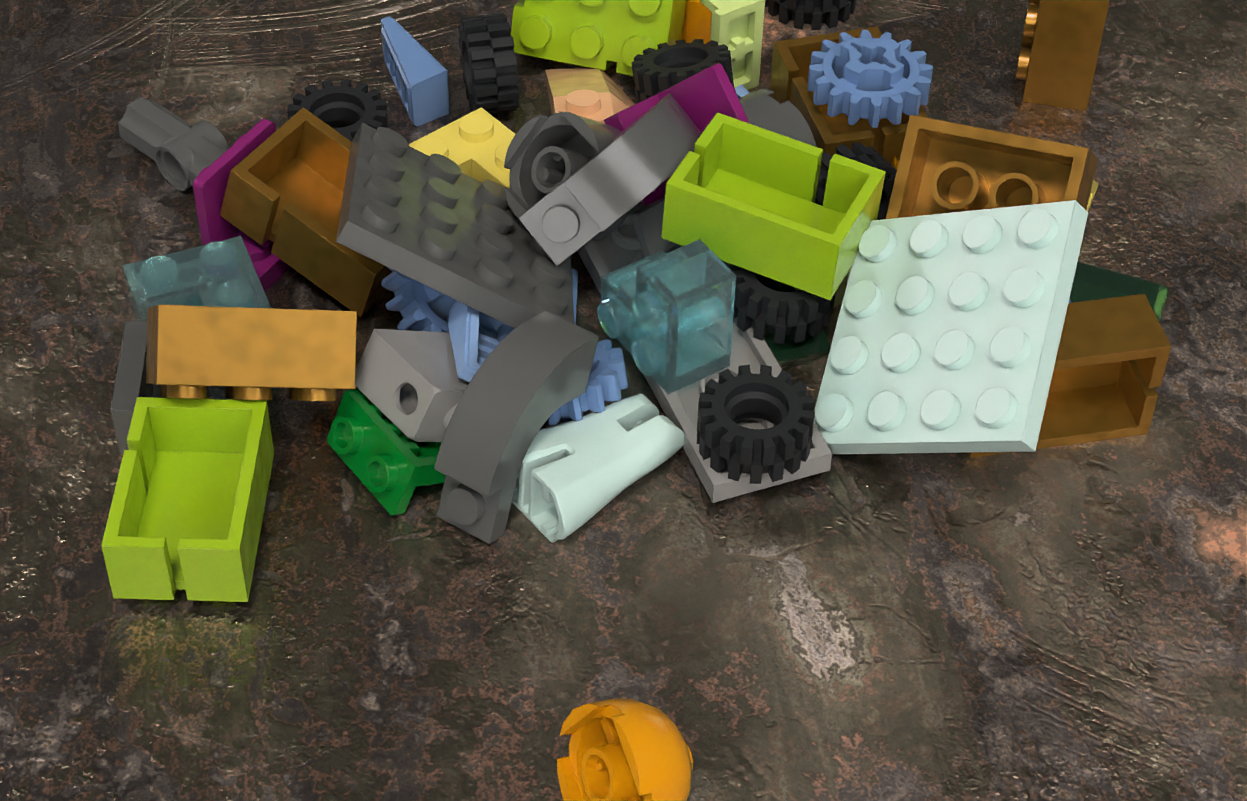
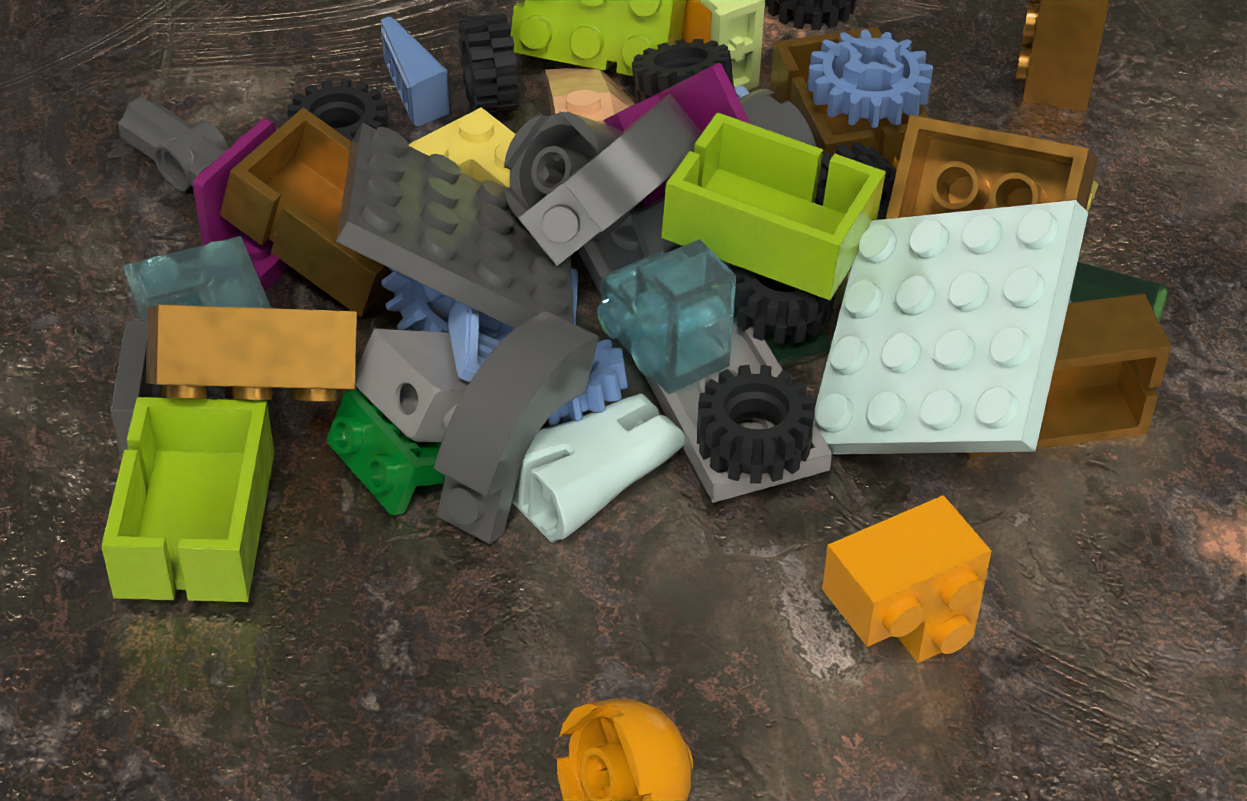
none -> light orange brick [822,495,991,663]

